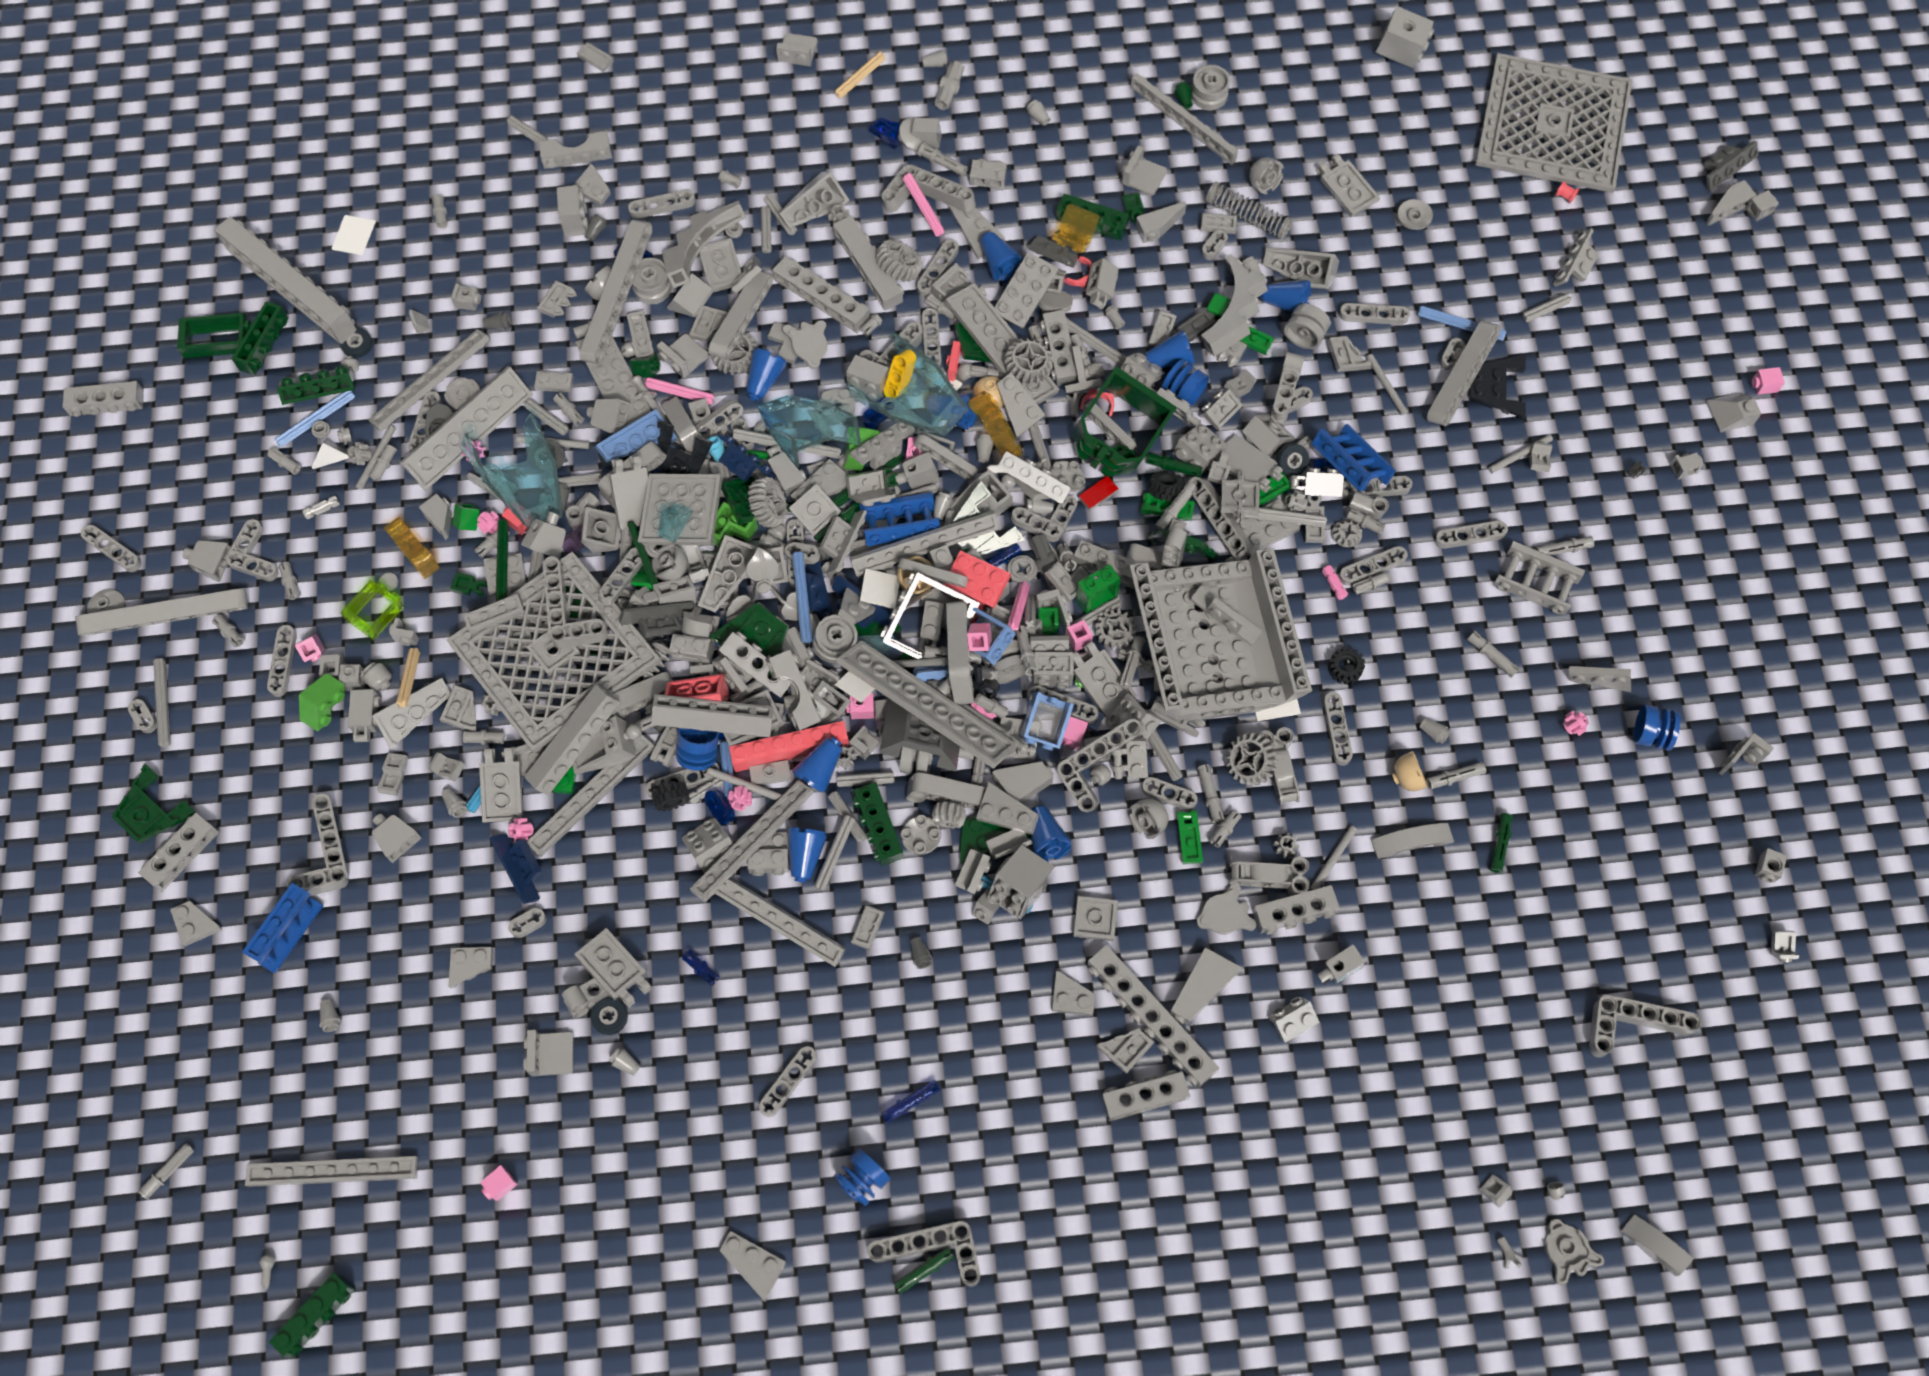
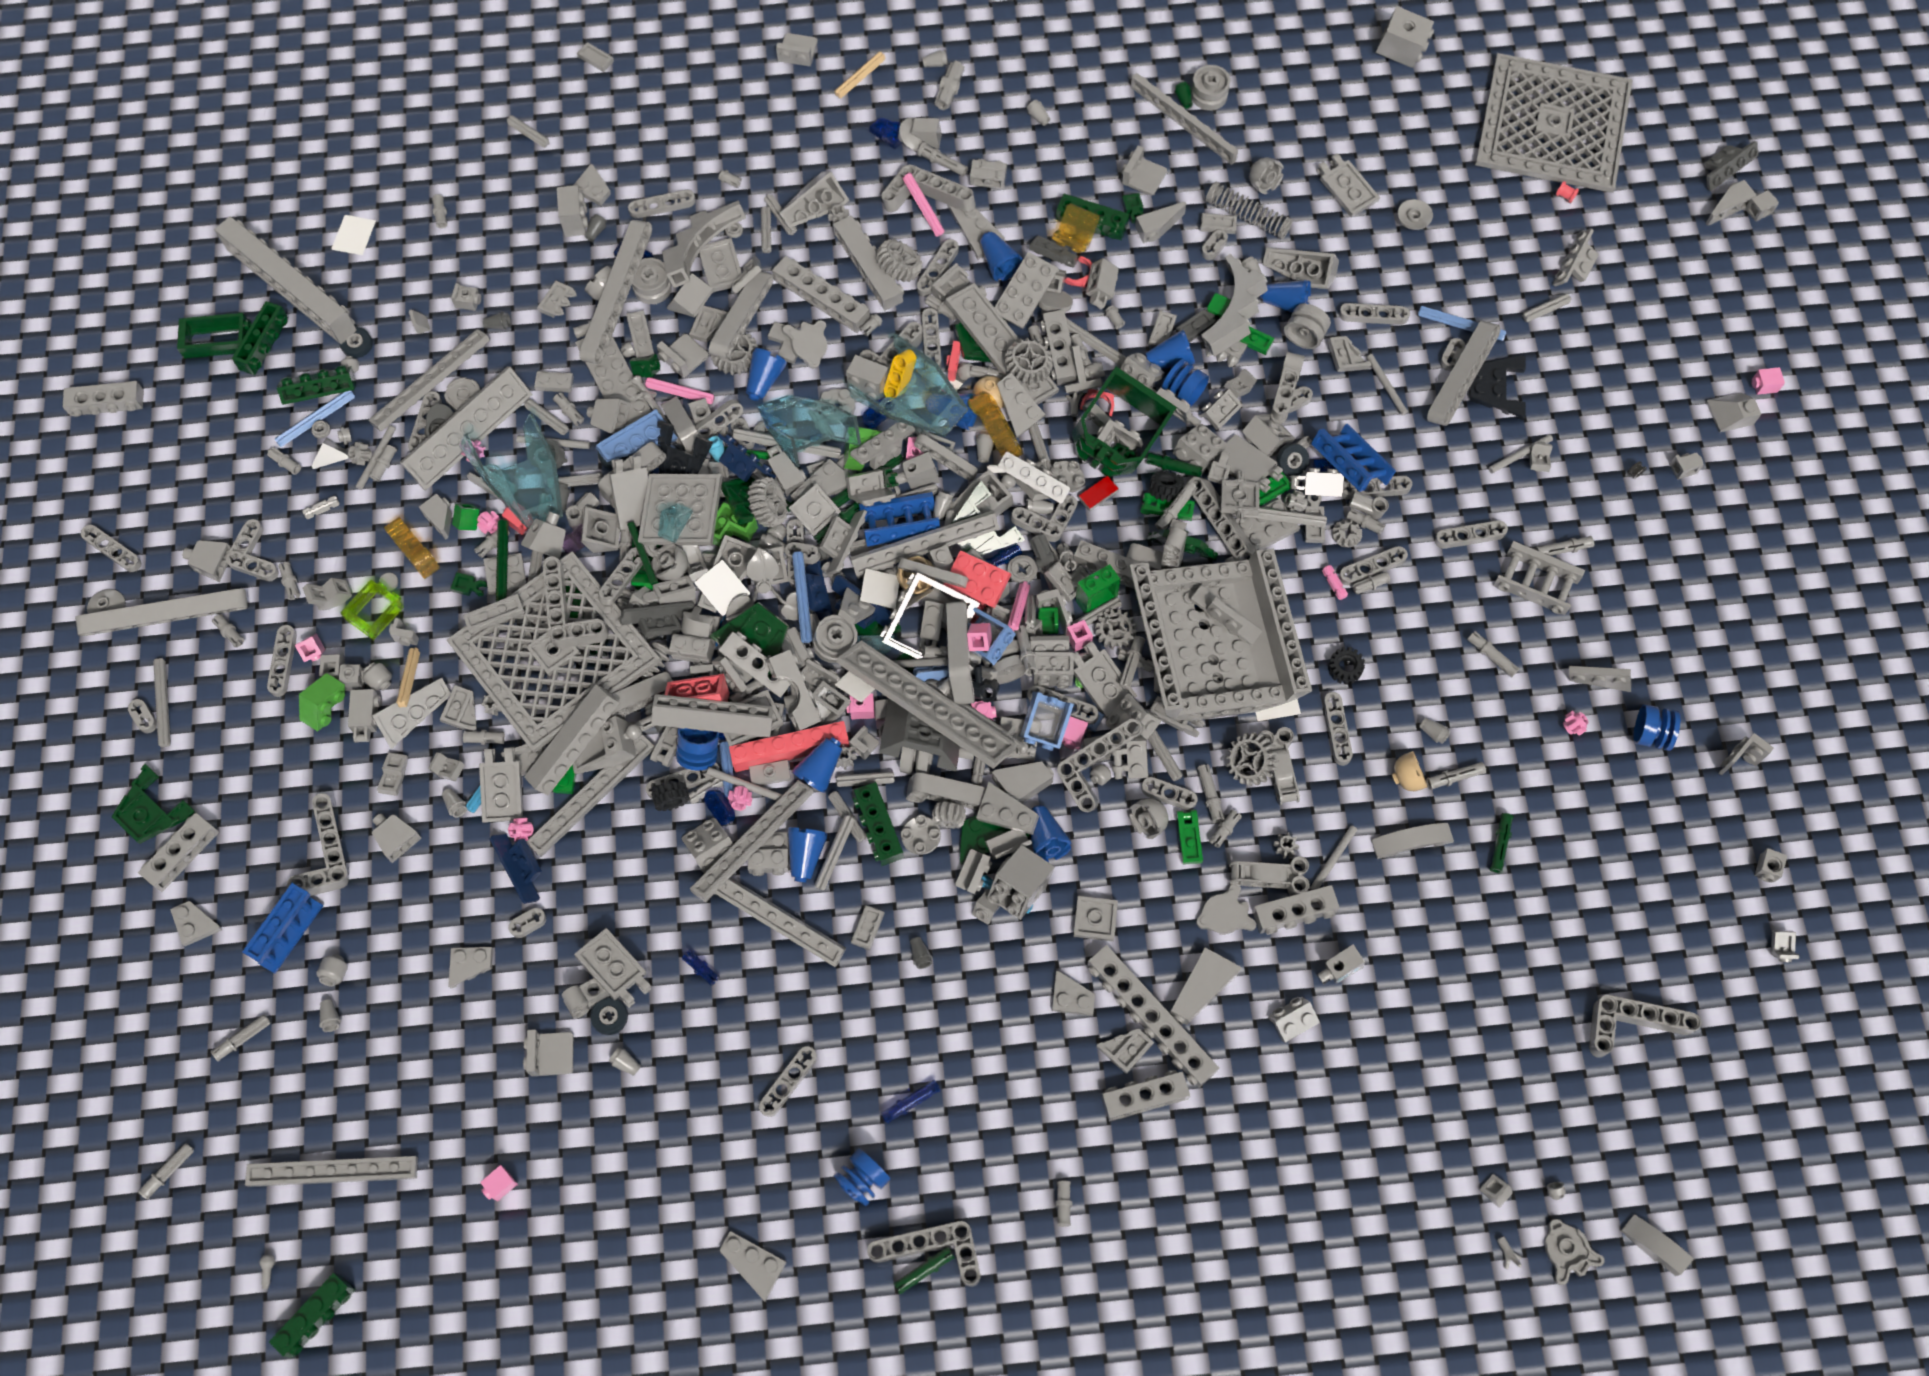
light grey arch [539,131,612,169] -> none
light grey axle [974,694,1008,719] -> none
none -> light grey axle [211,1015,270,1062]
none -> light grey brick [303,578,352,610]
none -> light grey head [317,955,348,987]
none -> white sticker [695,560,750,616]
none -> light grey pin [1055,1181,1072,1227]
none -> light grey bracket [1097,419,1143,448]

